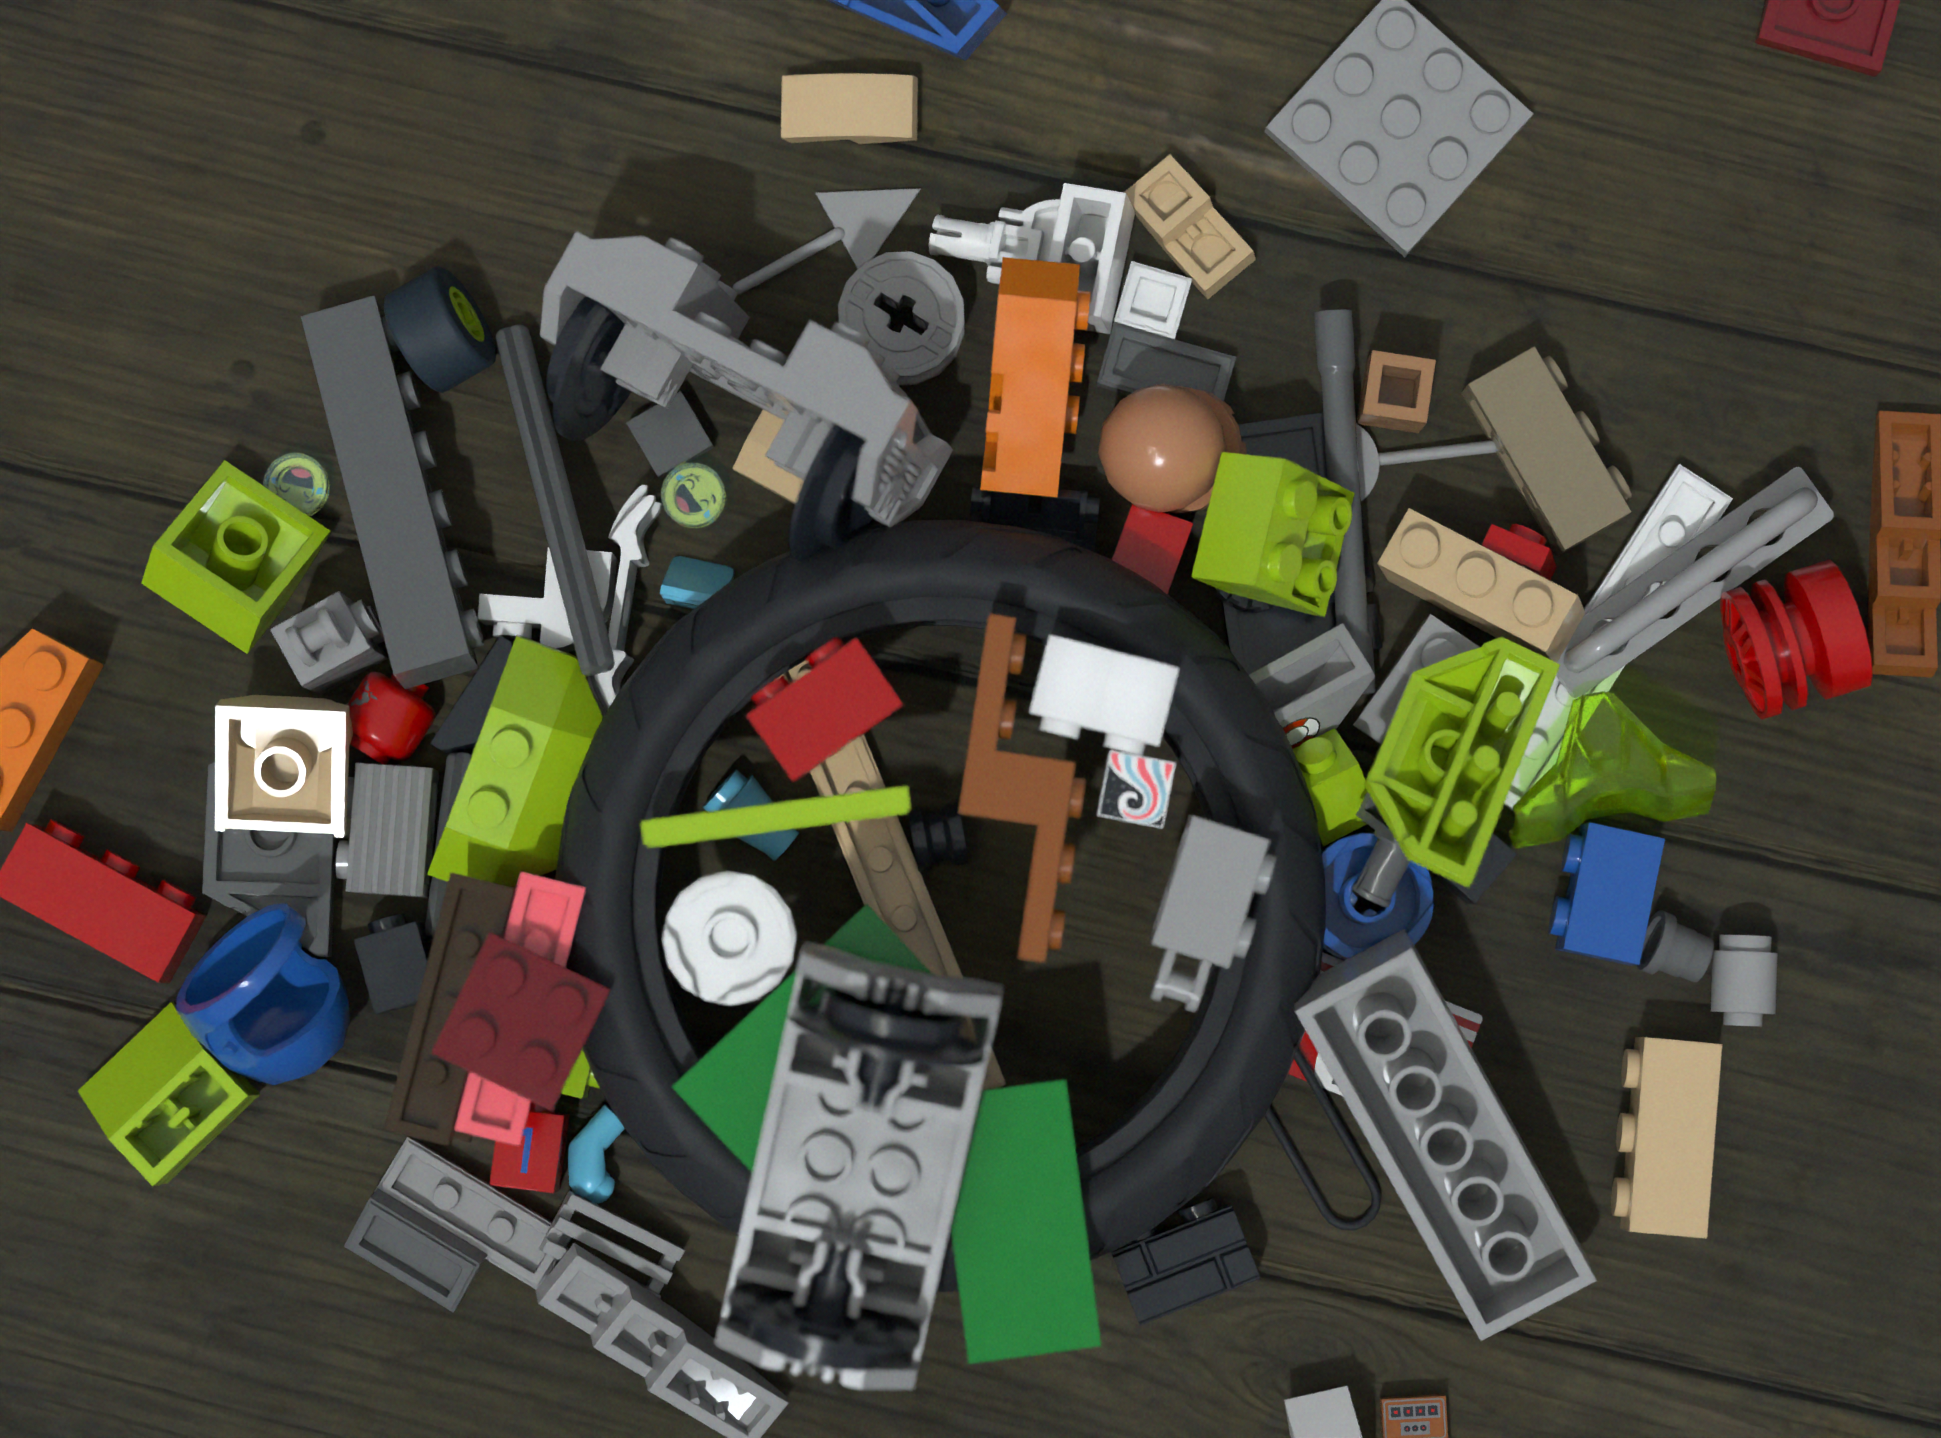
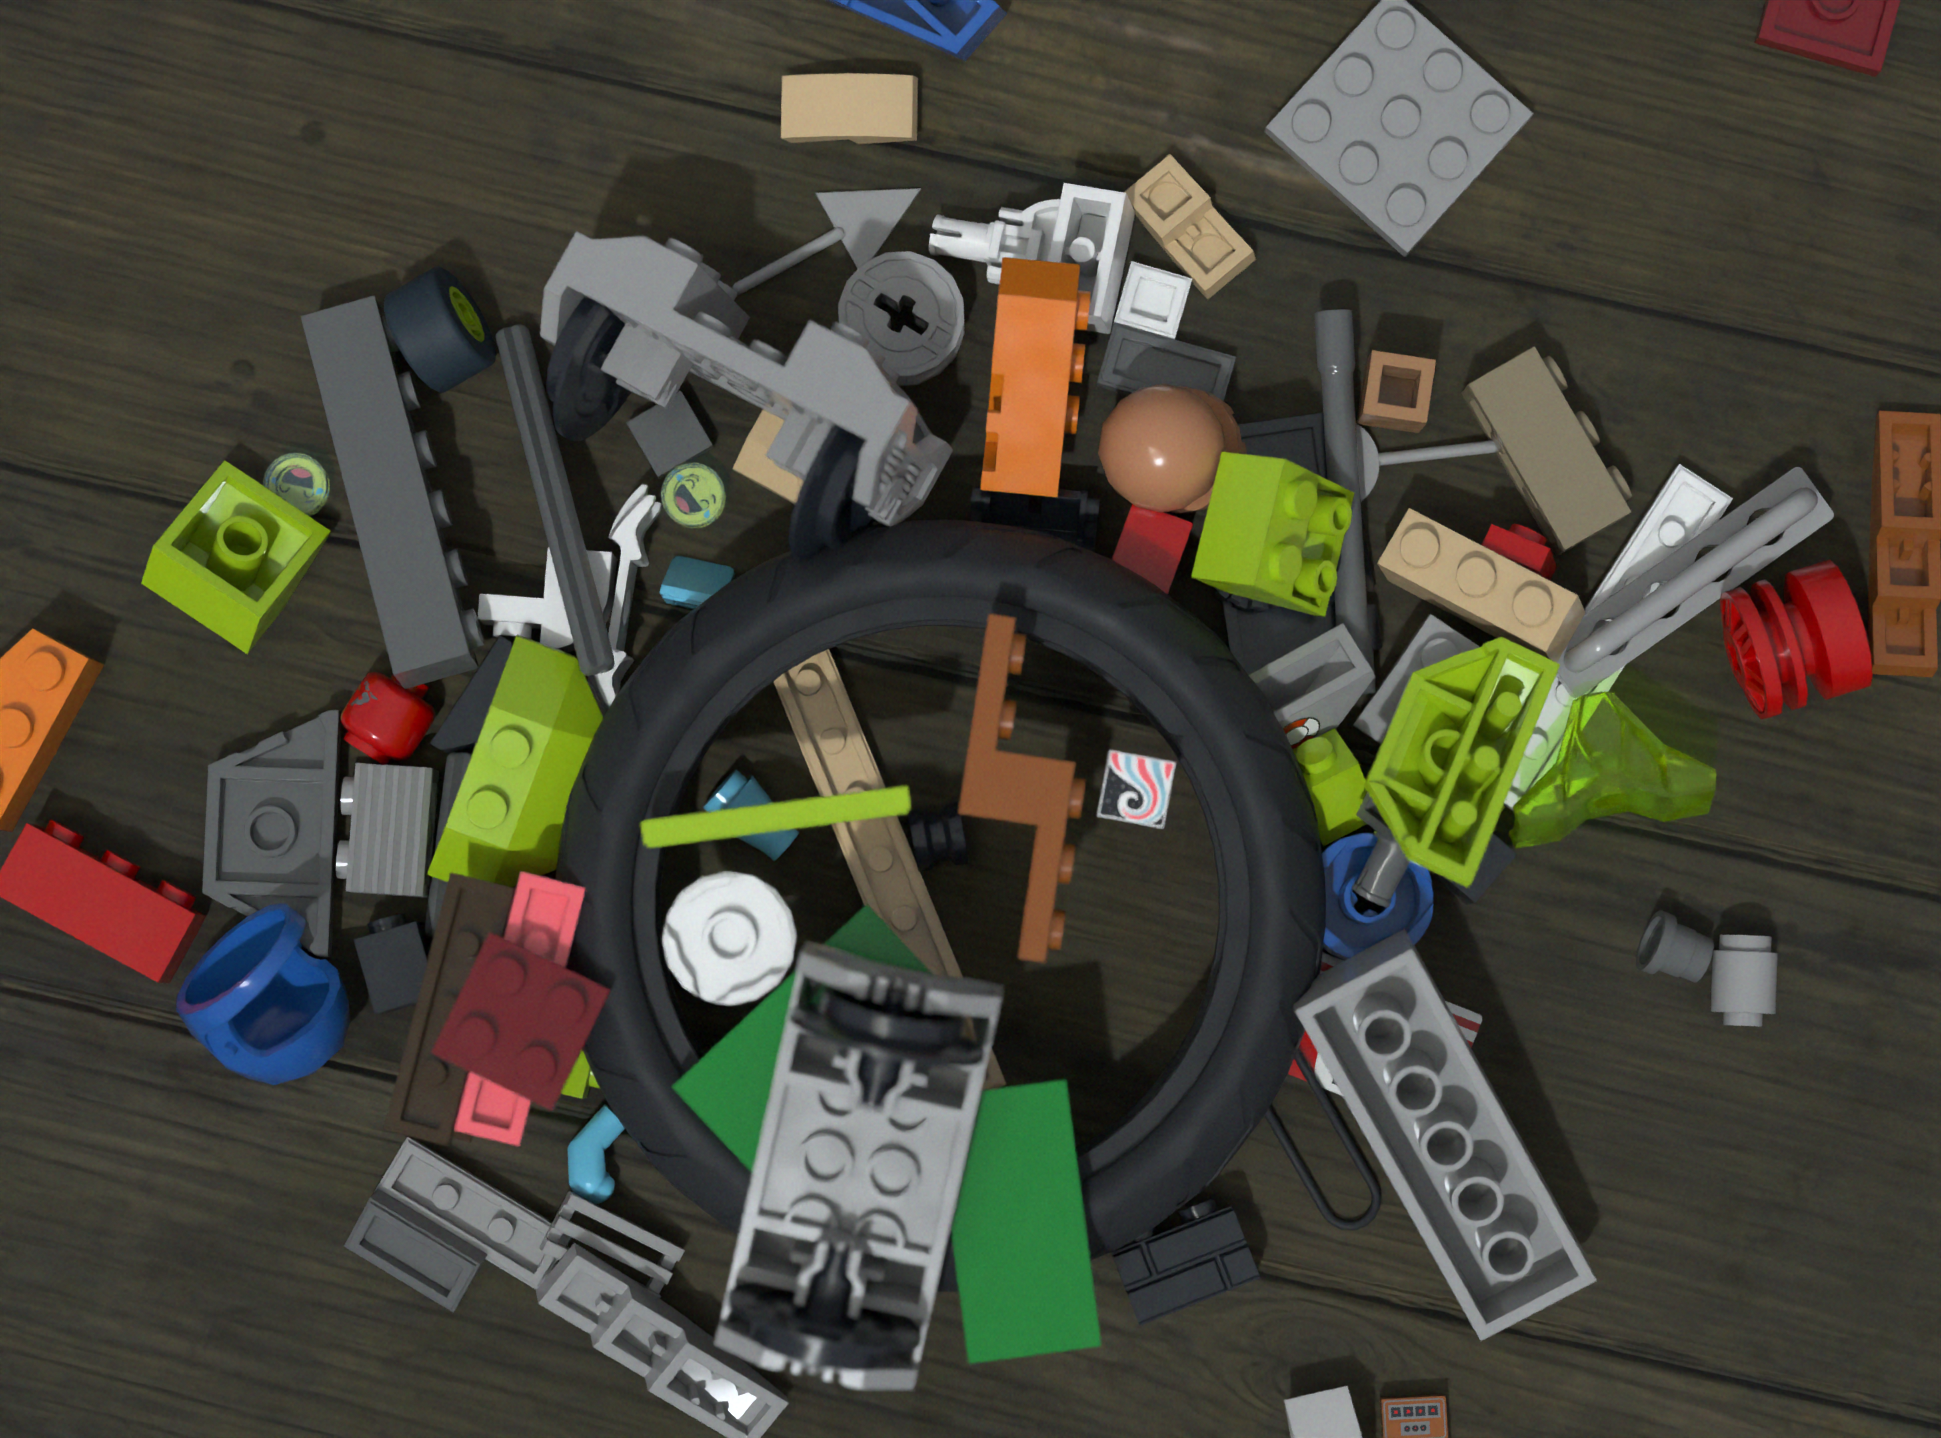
lime slope [78,1002,261,1186] -> none
tan slope [215,695,353,837] -> none
light grey brick [270,591,388,695] -> none
red brick [490,1101,570,1193] -> none
red brick [747,637,903,782] -> none
white brick [1029,635,1179,756] -> none
light grey brick [1149,815,1276,1012] -> none
blue brick [1548,822,1665,966] -> none
tan brick [1611,1037,1722,1239] -> none

